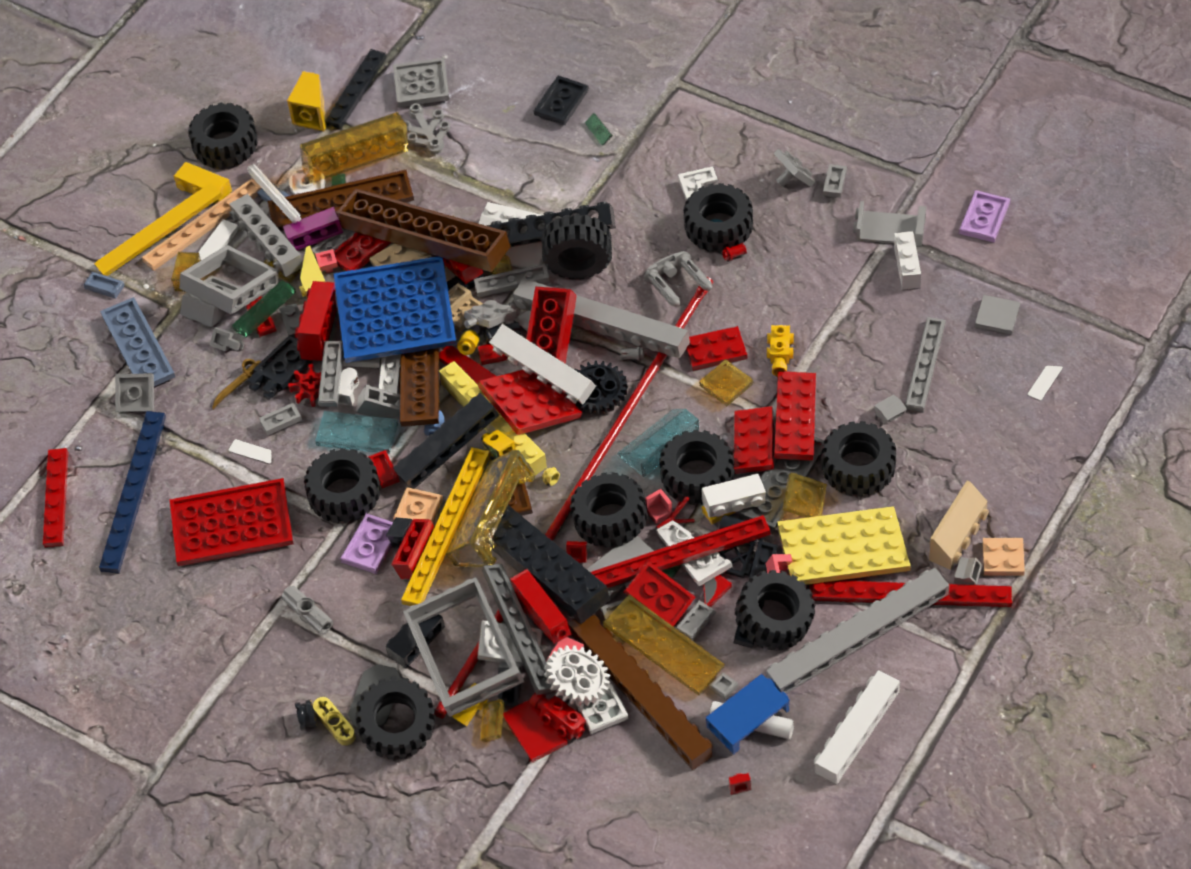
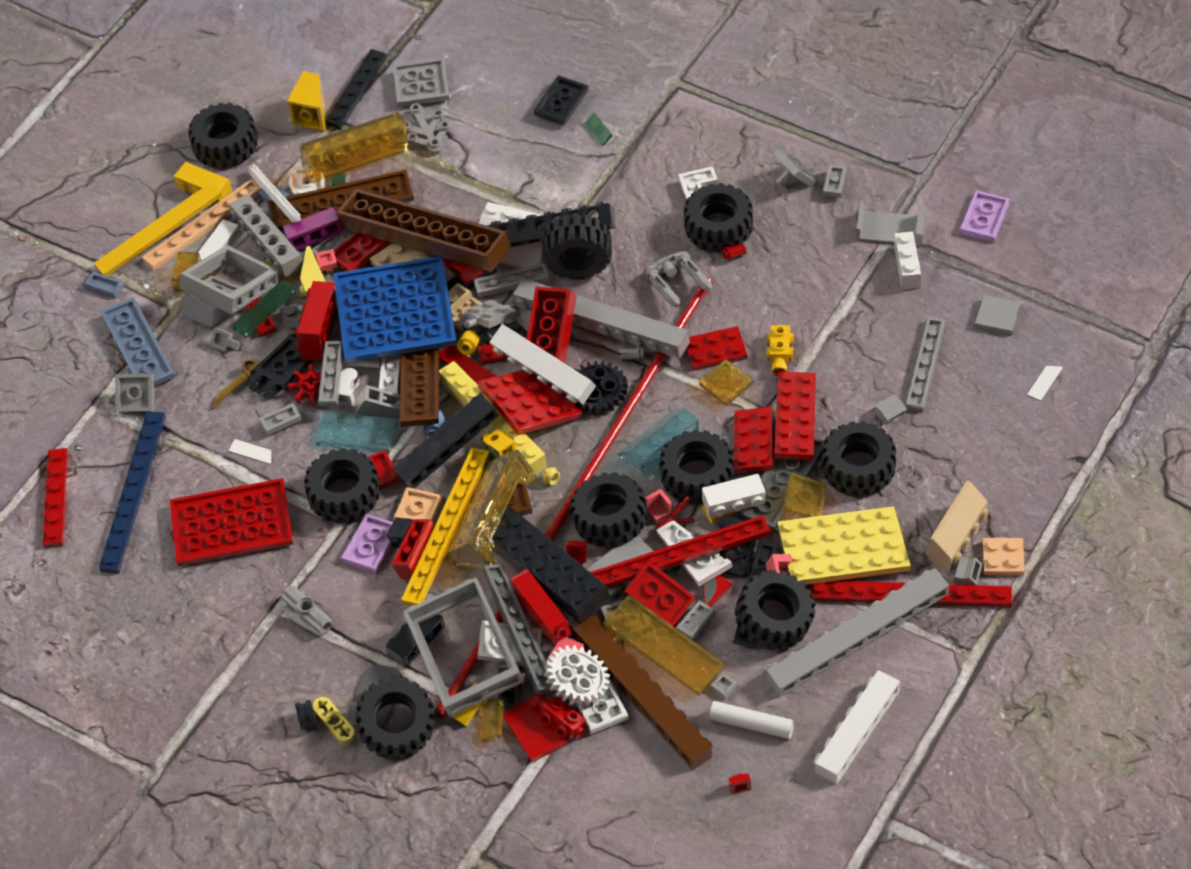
clear yellow tile [491,255,512,275] -> none
blue panel [705,674,790,755] -> none

